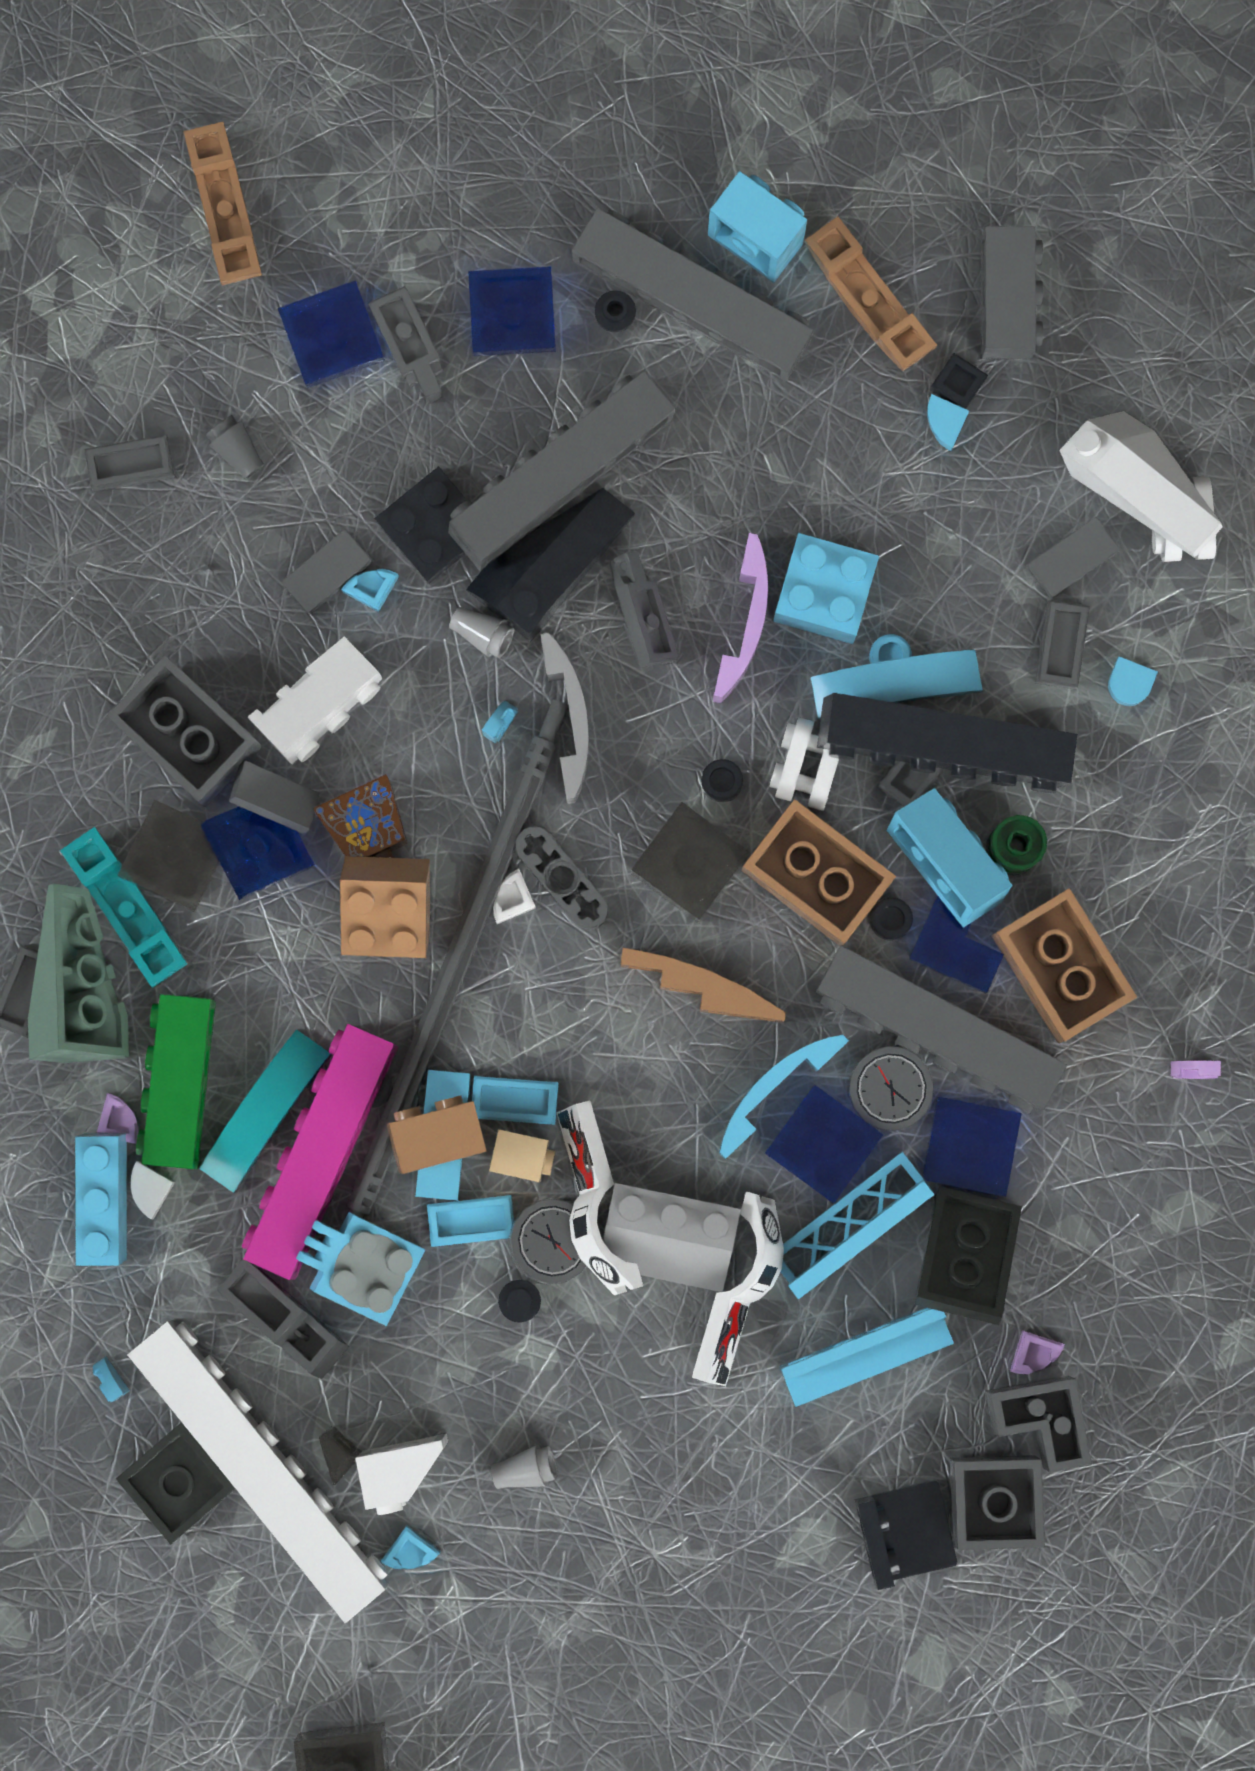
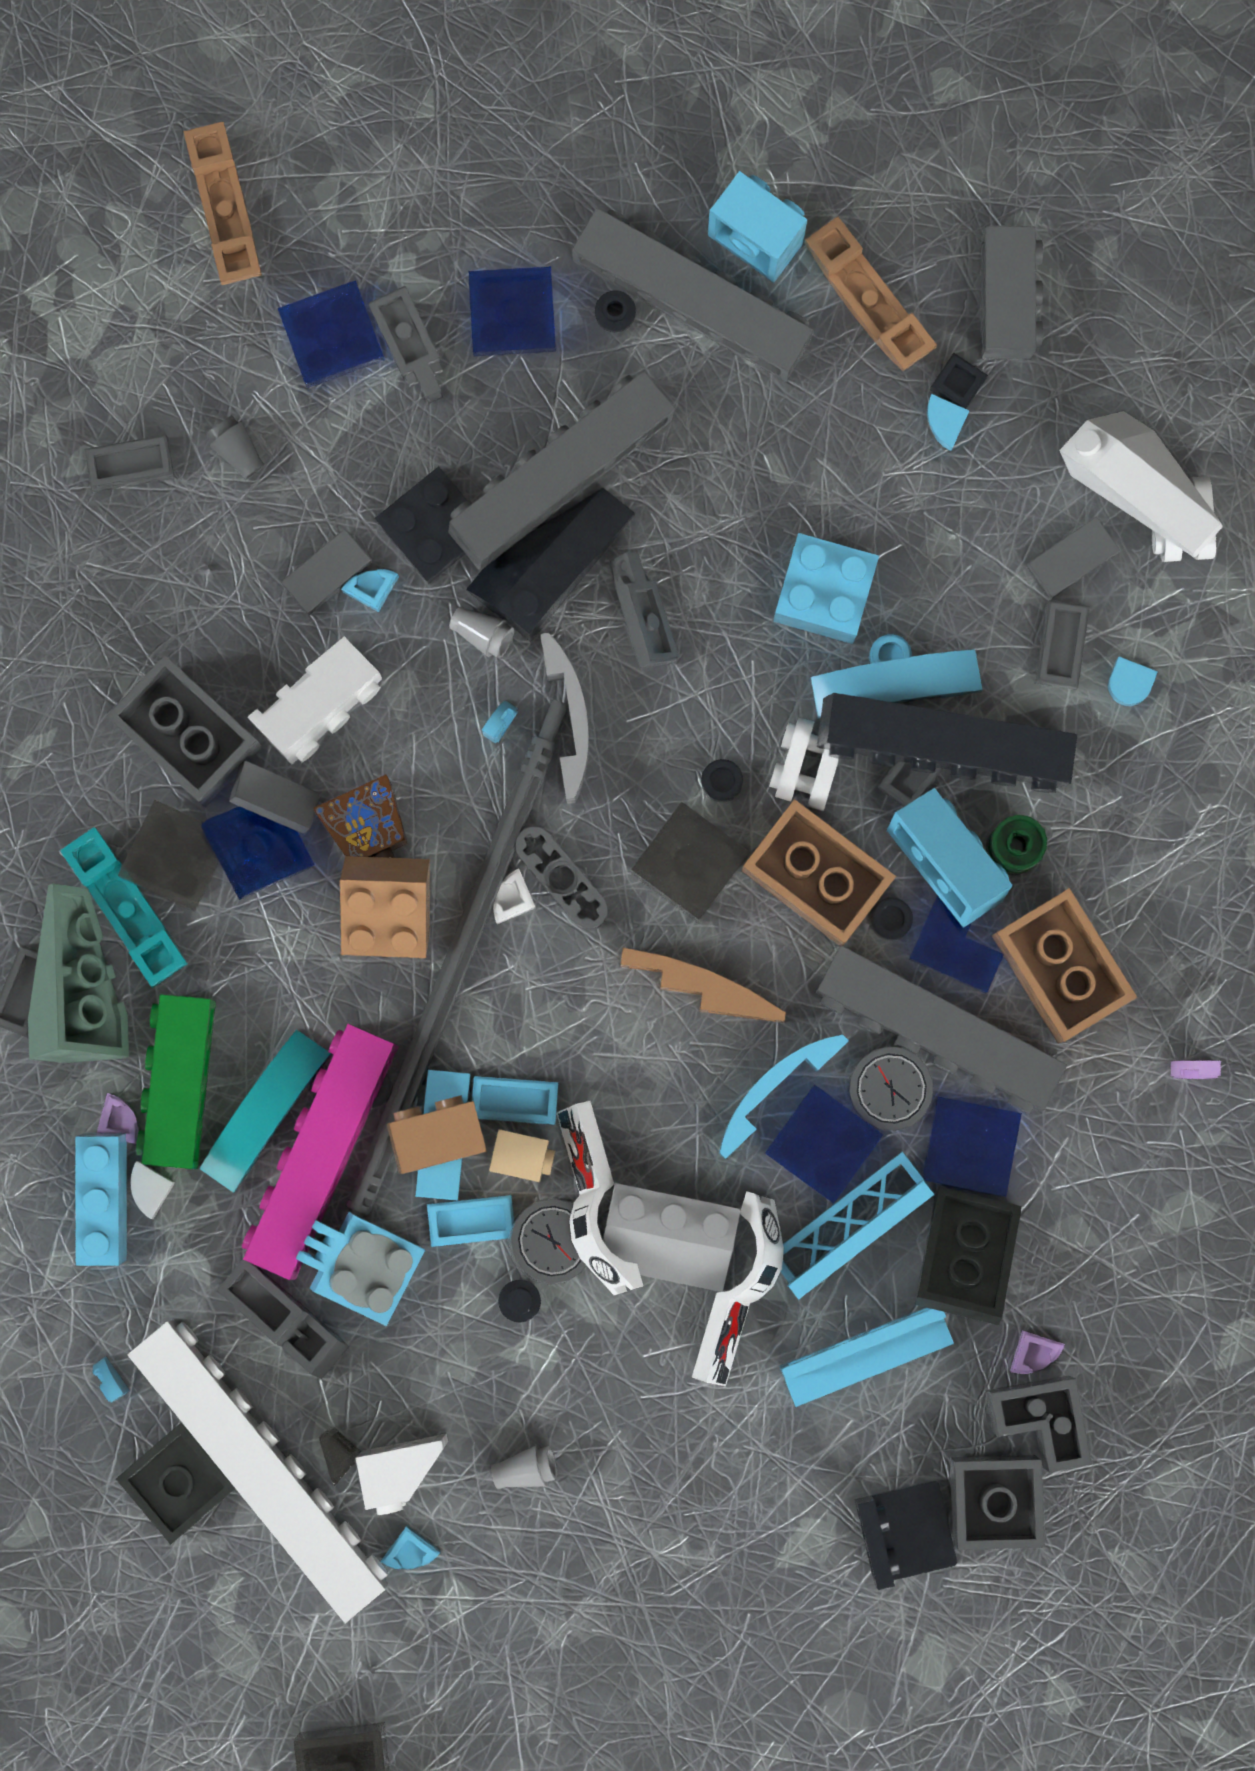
lavender slope [713,533,768,703] -> none

